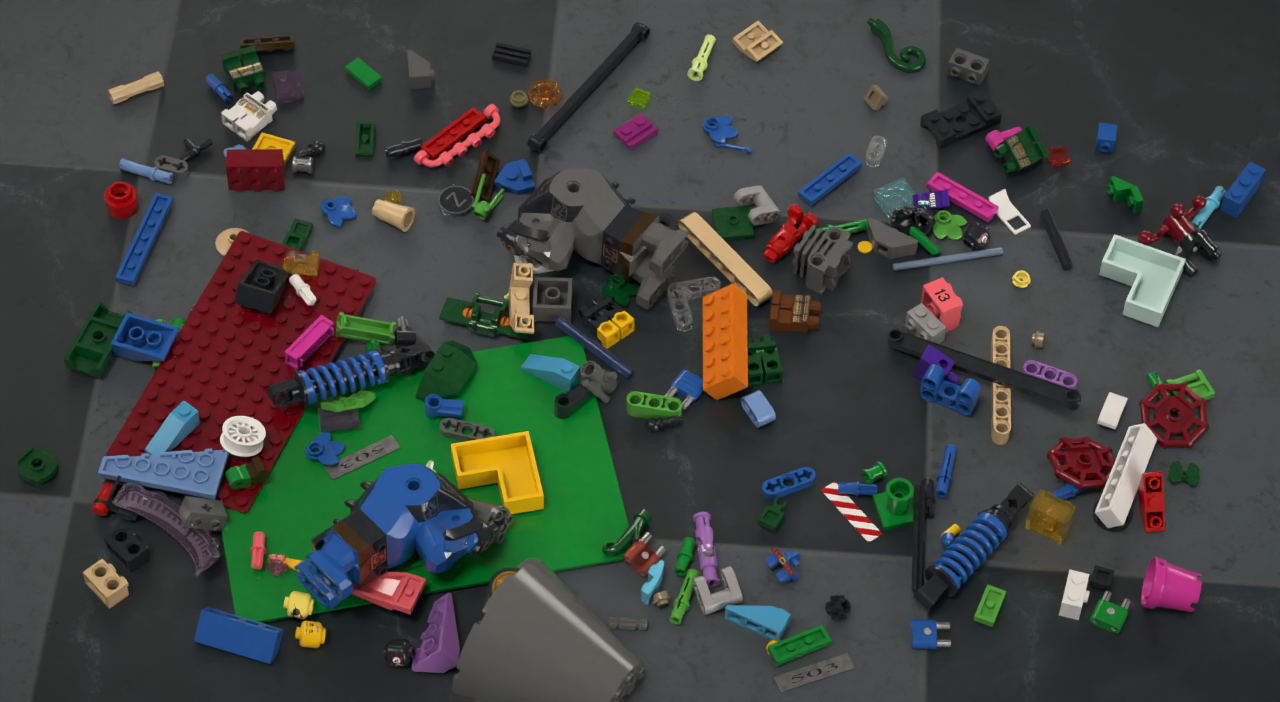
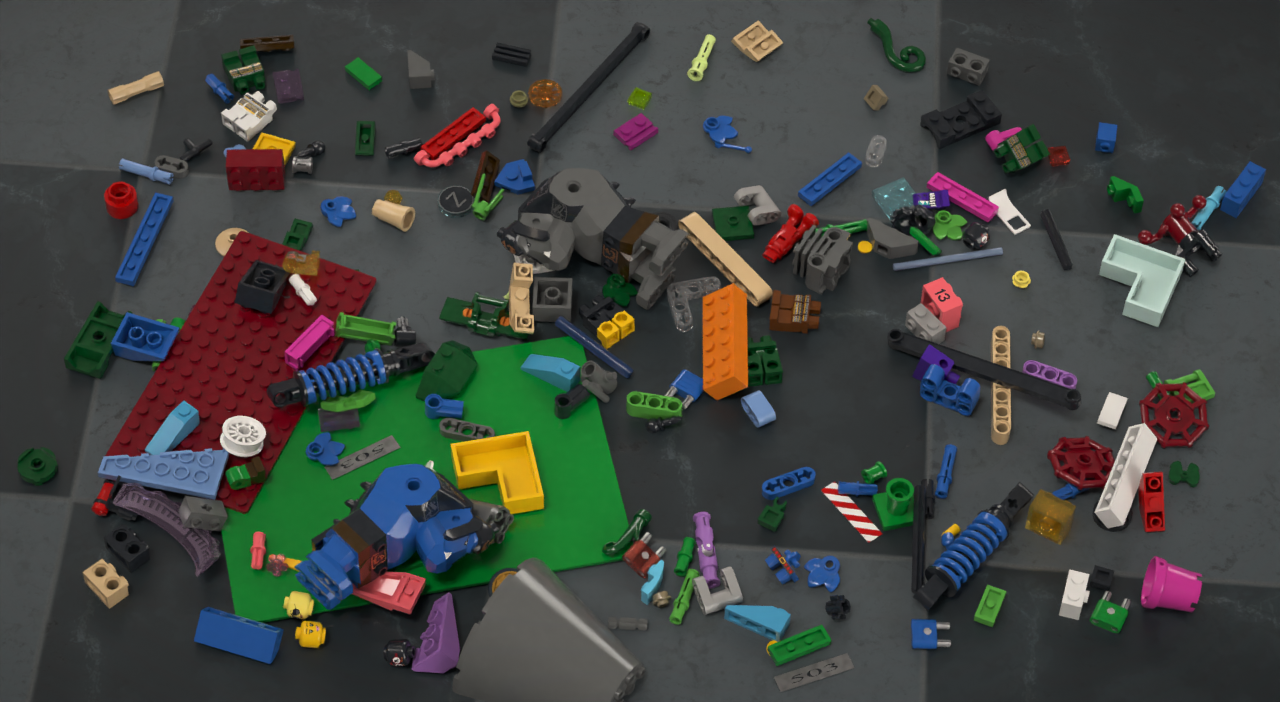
none -> blue plate [804,556,840,593]

